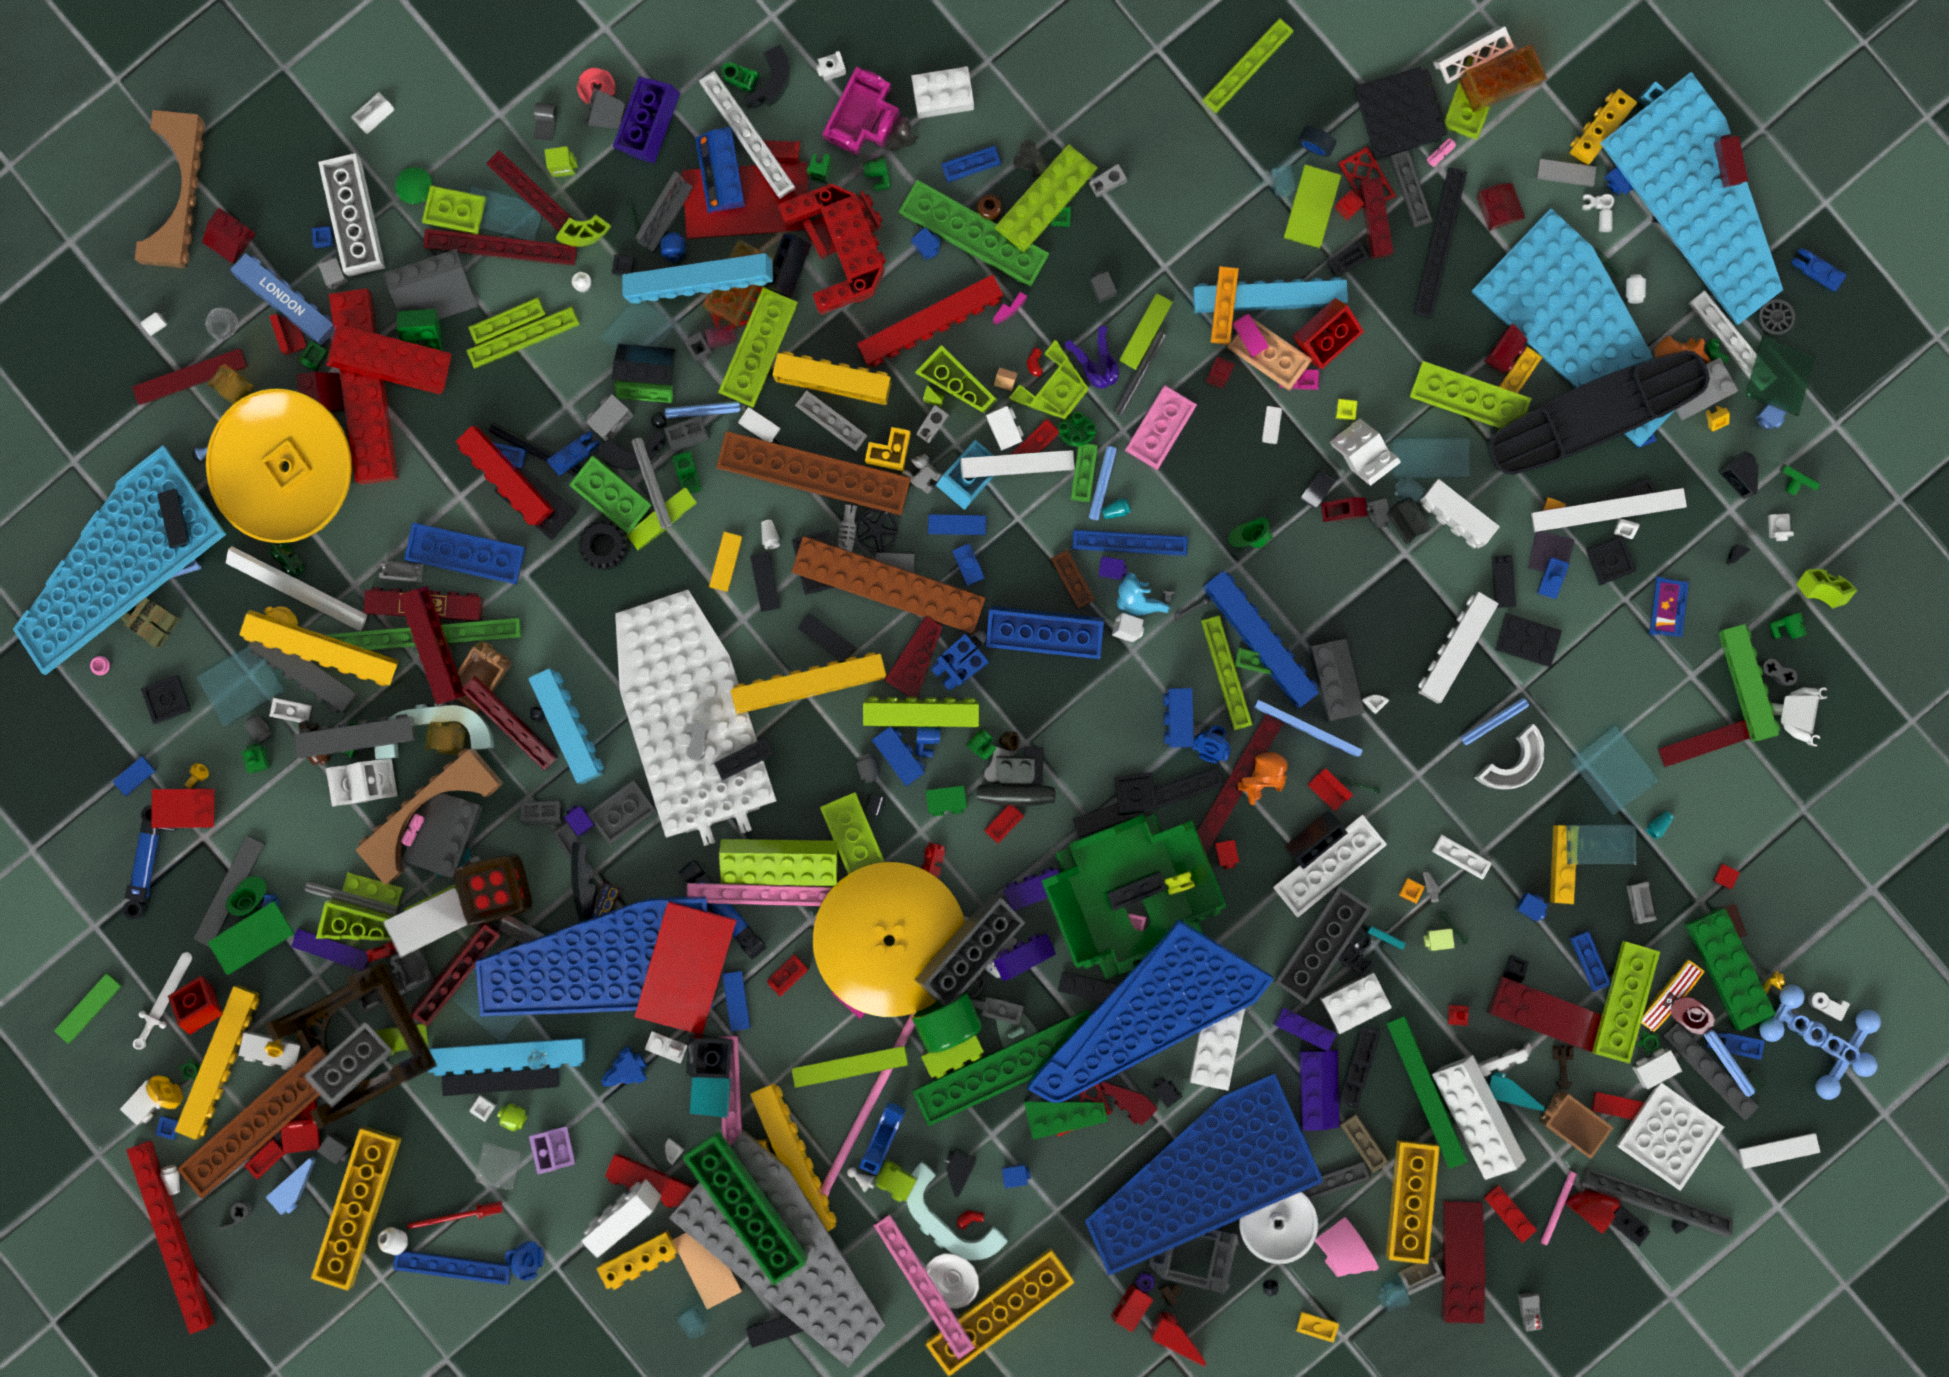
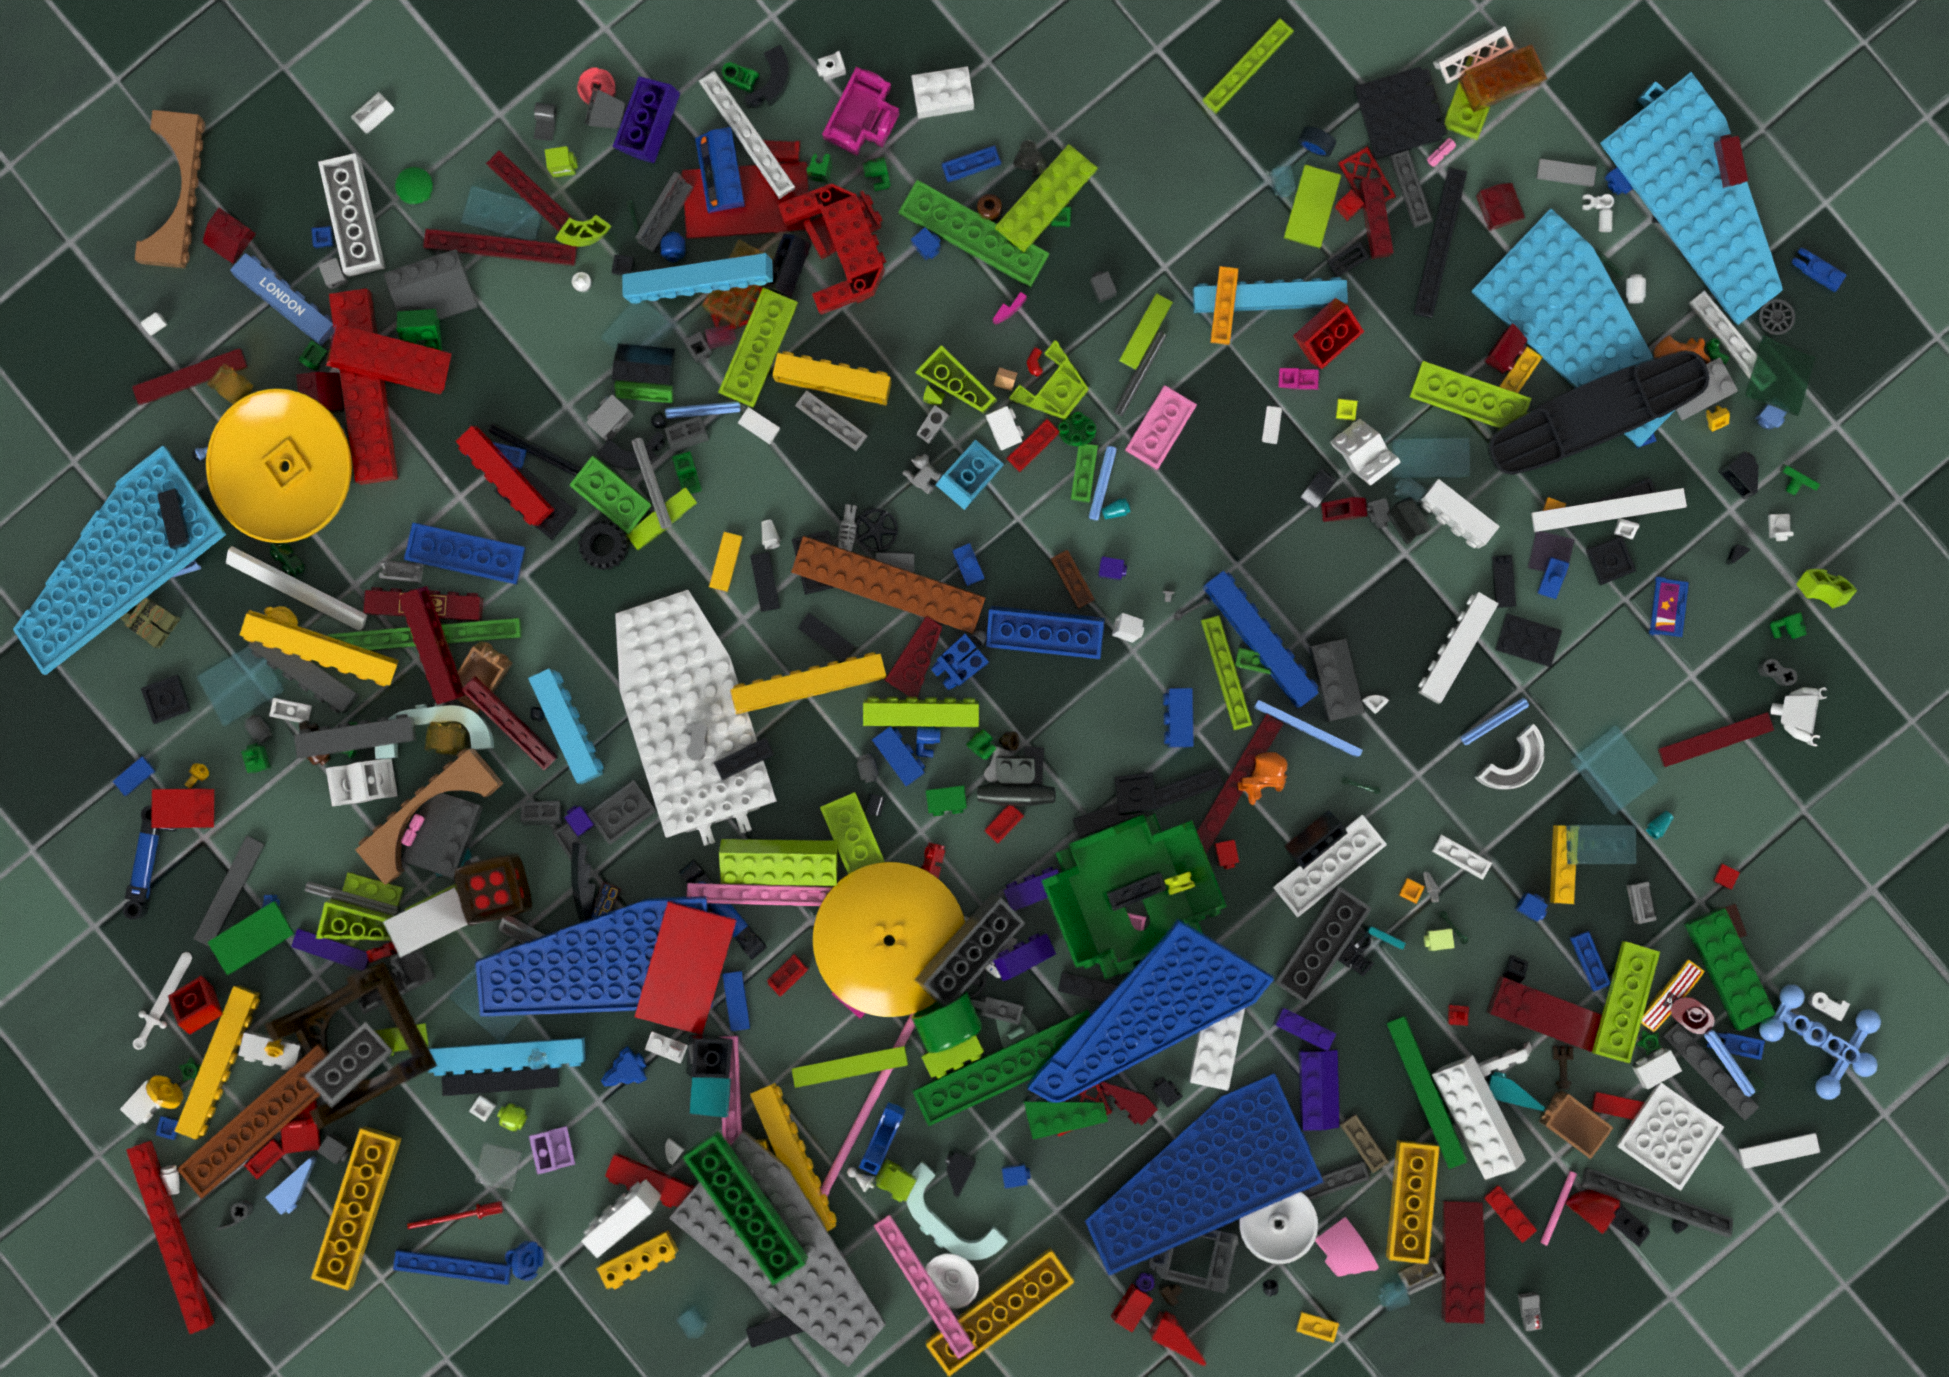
bright green tile [54,973,122,1044] -> none
bright pink plate [90,656,110,675] -> none
clear hat [205,307,238,340] -> none
green piece [225,876,267,918] -> none
red panel [269,314,307,355] -> none
white head [378,1227,408,1255] -> none
dark red brick [411,922,500,1027] -> none
lime tile [422,185,487,235] -> none
lime tile [466,306,580,368] -> none
lime tile [468,297,546,345] -> none
blue hinge [547,431,601,476] -> none
light nougat tile [672,1232,742,1309] -> none
dark orange plate [716,431,911,516] -> none
red brick [857,274,1003,367] -> none
yellow brick [865,427,911,471] -> none
clear smoke piece [886,116,920,151] -> none
blue tile [928,514,986,535] -> none
red arm [957,1210,984,1230] -> none
white tile [960,450,1075,478] -> none
dark purple hair [1065,325,1119,388] -> none
blue tile [1072,530,1188,556] -> none
light grey leg [1089,164,1128,197] -> none
medium azure piece [1117,573,1171,616] -> none
blue tile [1192,725,1231,763] -> none
dark red brick [1205,356,1235,389] -> none
light nougat tile [1228,318,1312,391] -> none
green piece [1228,517,1273,548] -> none
dark pink slope [1232,314,1269,357] -> none
red panel [1308,768,1353,811] -> none
white brick [1320,972,1392,1034] -> none
black slope [1338,1026,1381,1109] -> none
yellow brick [1569,89,1637,165] -> none
bright green brick [1718,624,1780,743] -> none
yellow plate [1763,970,1785,995] -> none

